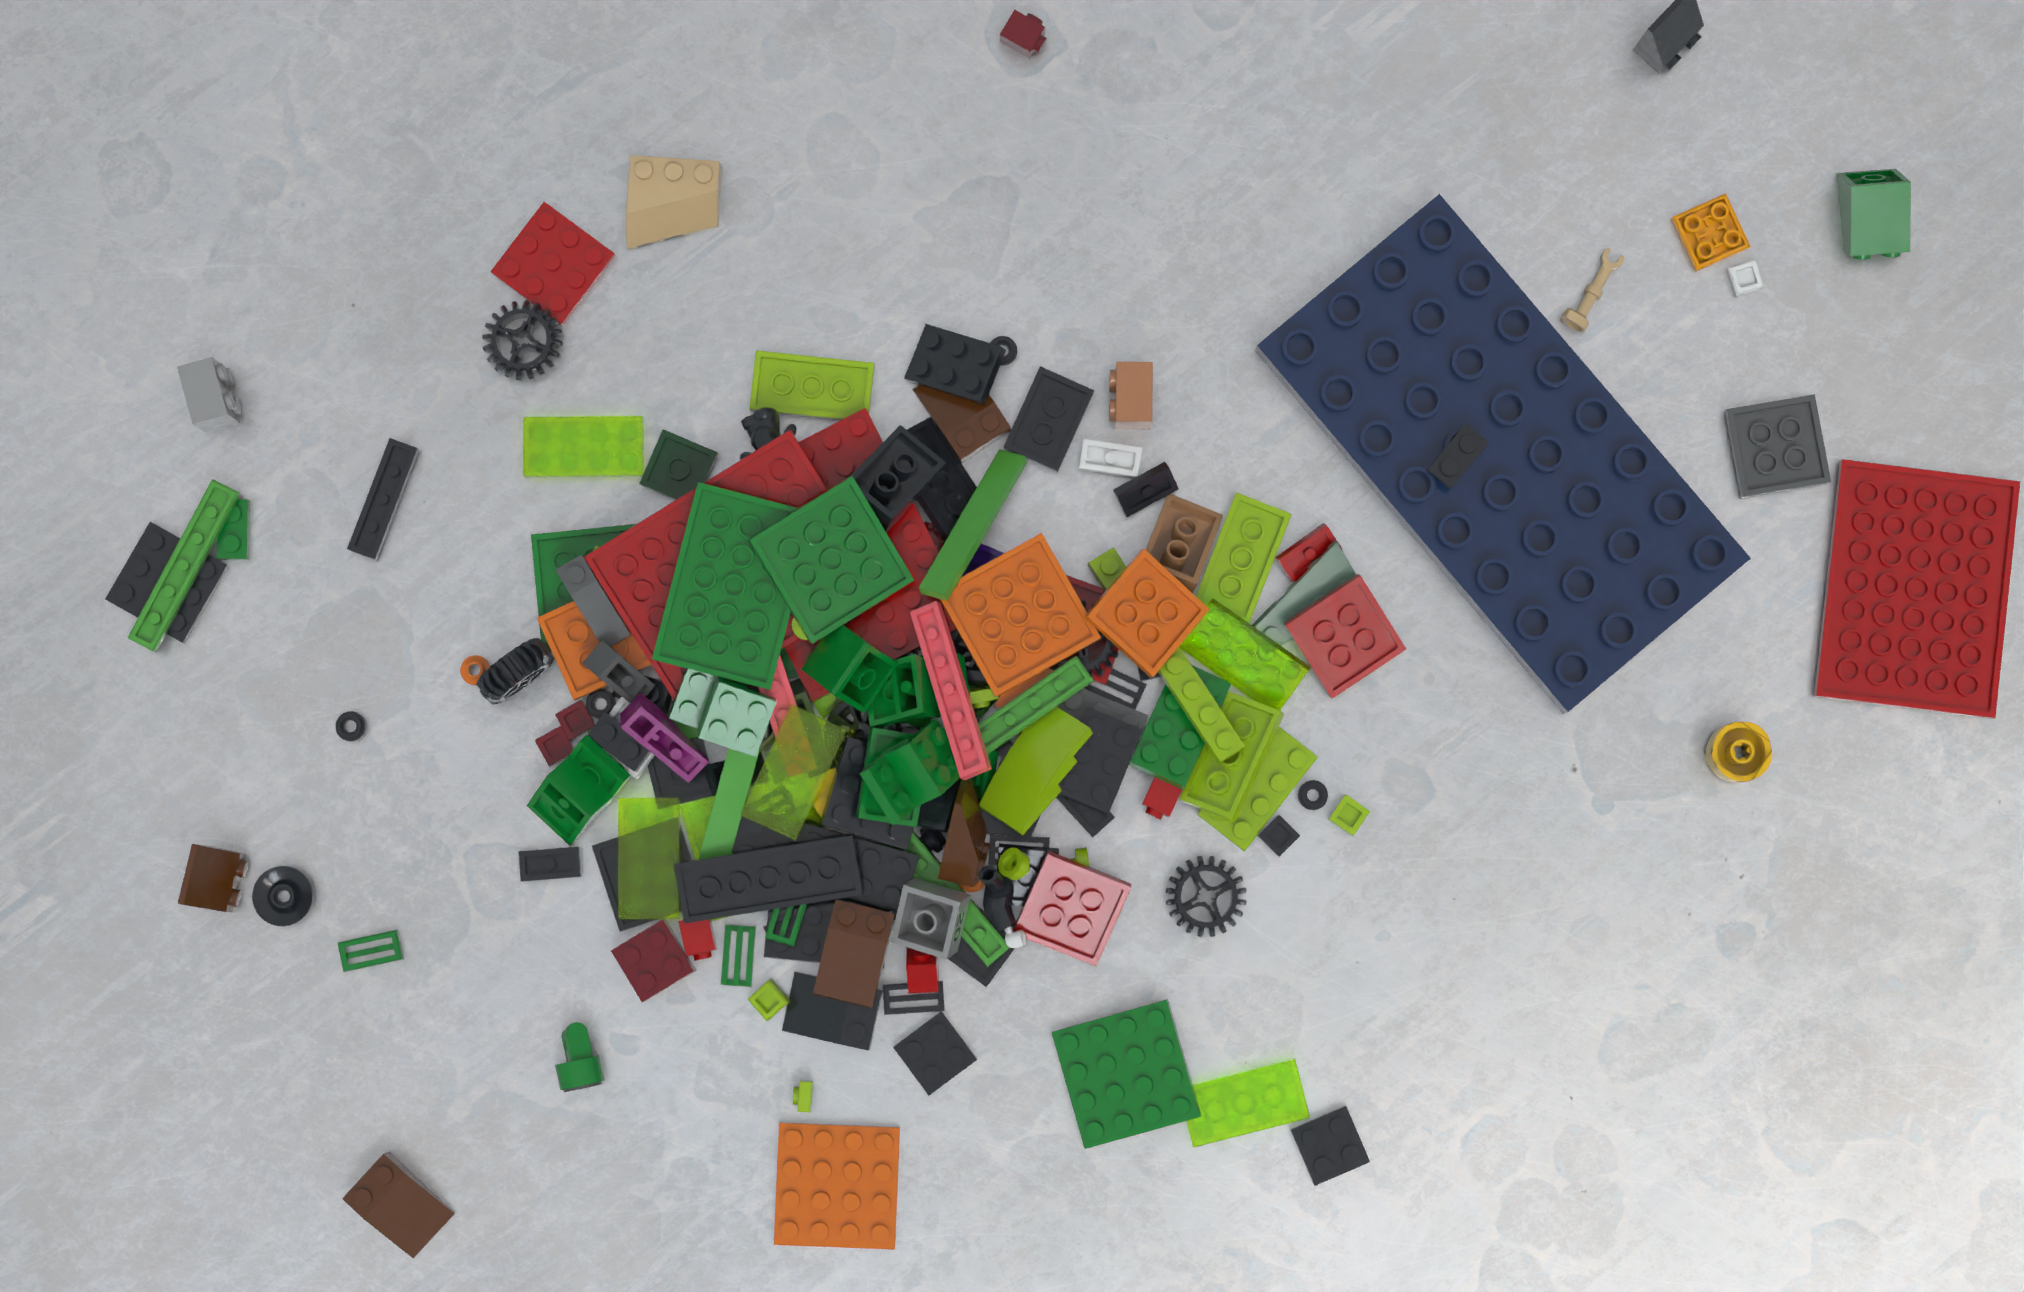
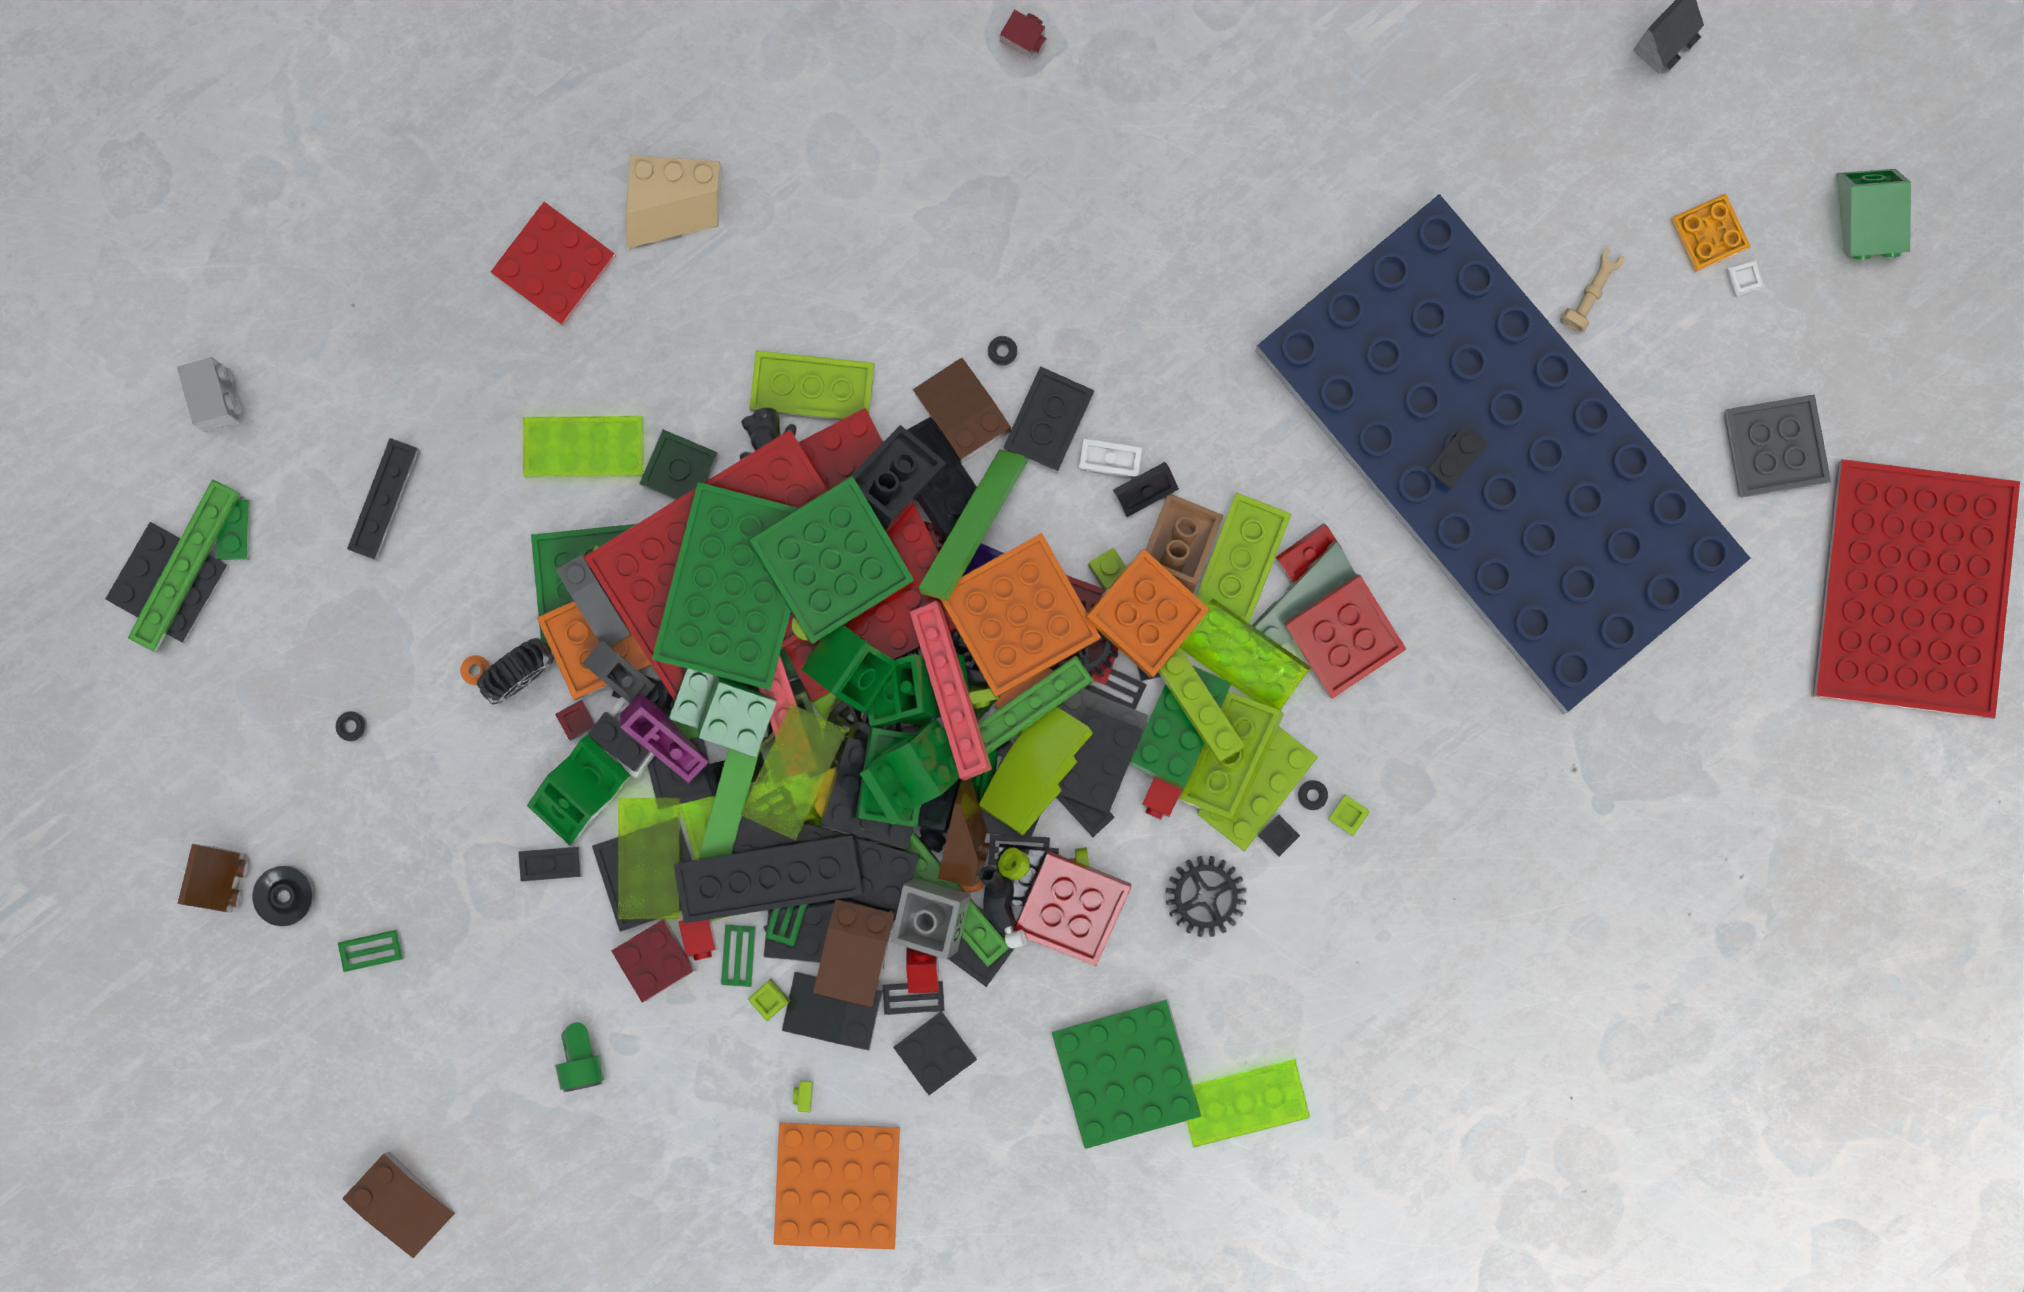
black gear [482,300,564,381] -> none
dark red plate [535,726,574,767] -> none
black plate [586,689,616,719] -> none
black plate [904,324,1006,405] -> none
nougat brick [1109,362,1153,430] -> none
black plate [1290,1106,1370,1186] -> none
yellow brick [1705,722,1772,783] -> none

